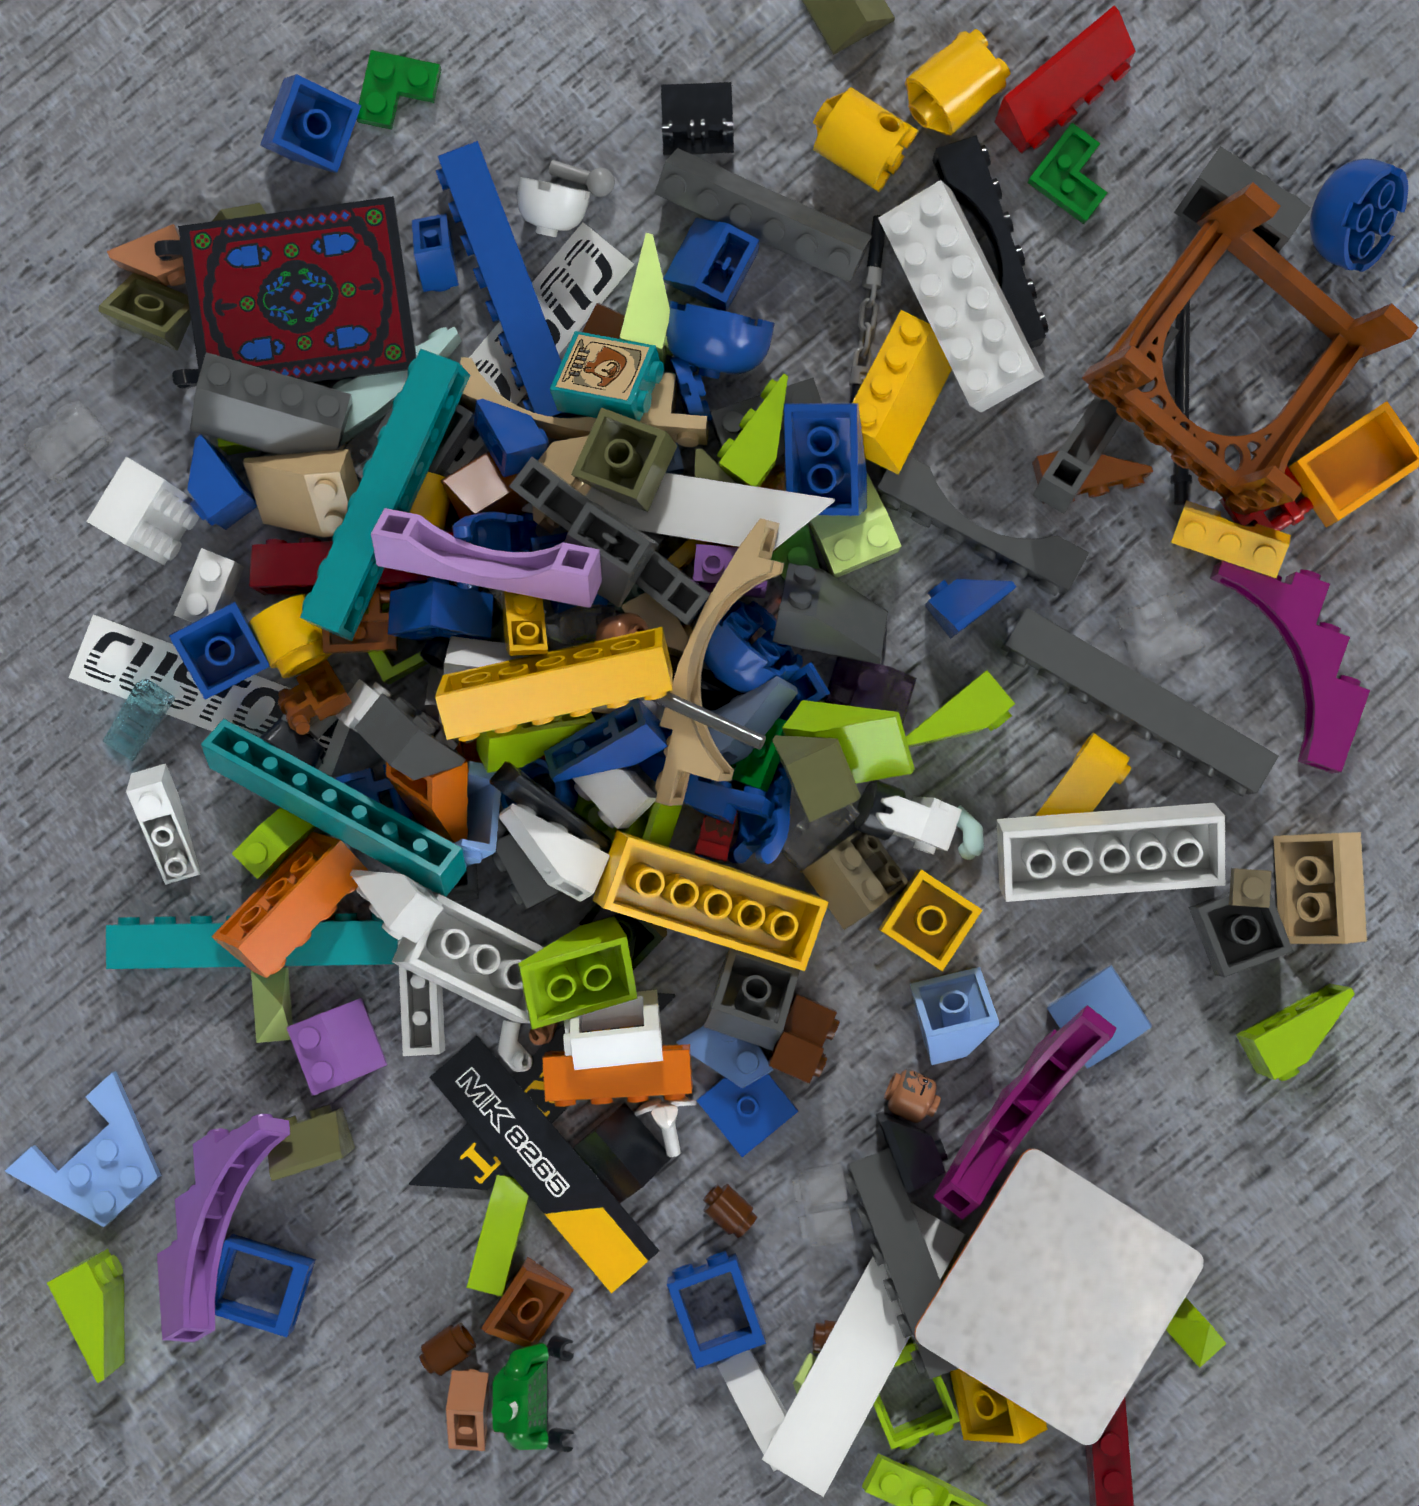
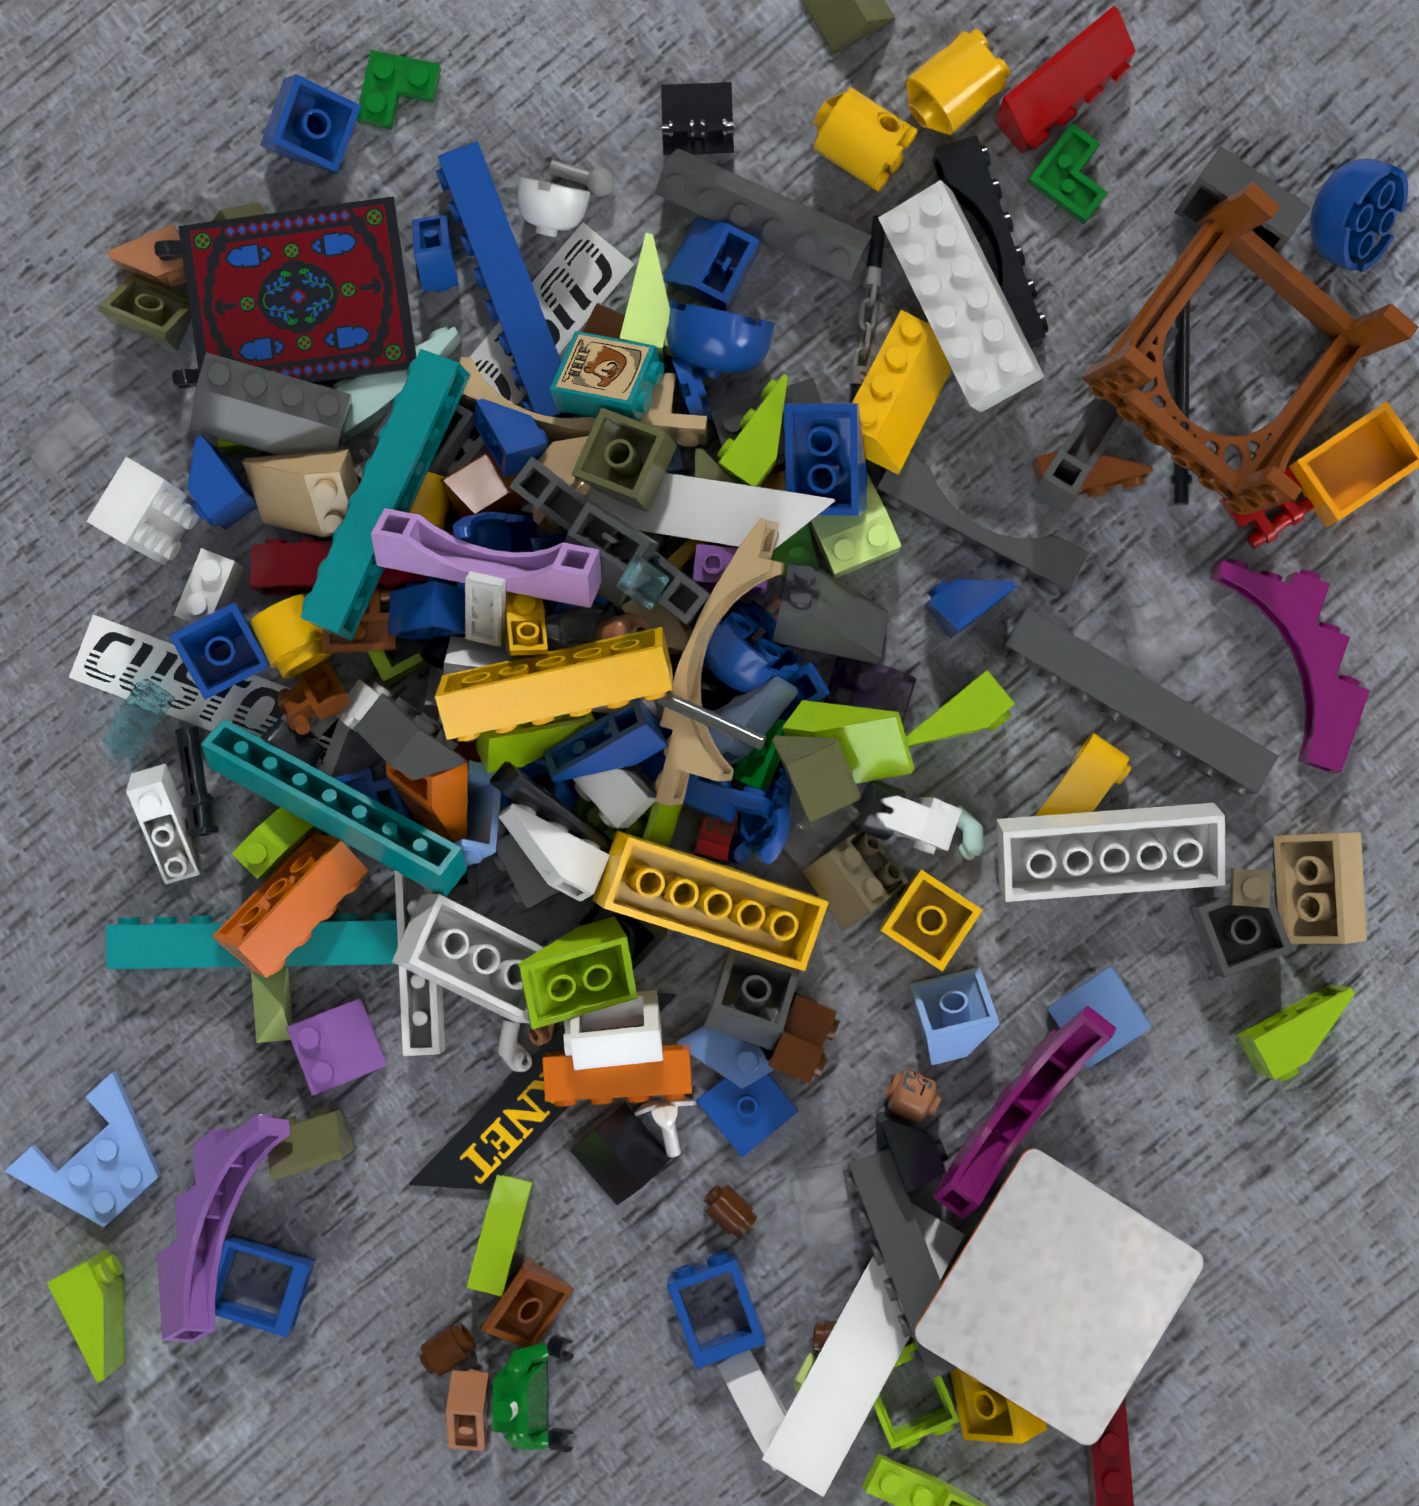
white slope [350,869,444,943] -> none
black sticker [429,1036,660,1294] -> none
lime slope [1166,1297,1227,1368] -> none
yellow arch [1171,500,1291,578] -> none
none -> black pin [175,726,219,838]
none -> white plate [465,571,506,647]
none -> clear light blue slope [616,554,669,610]

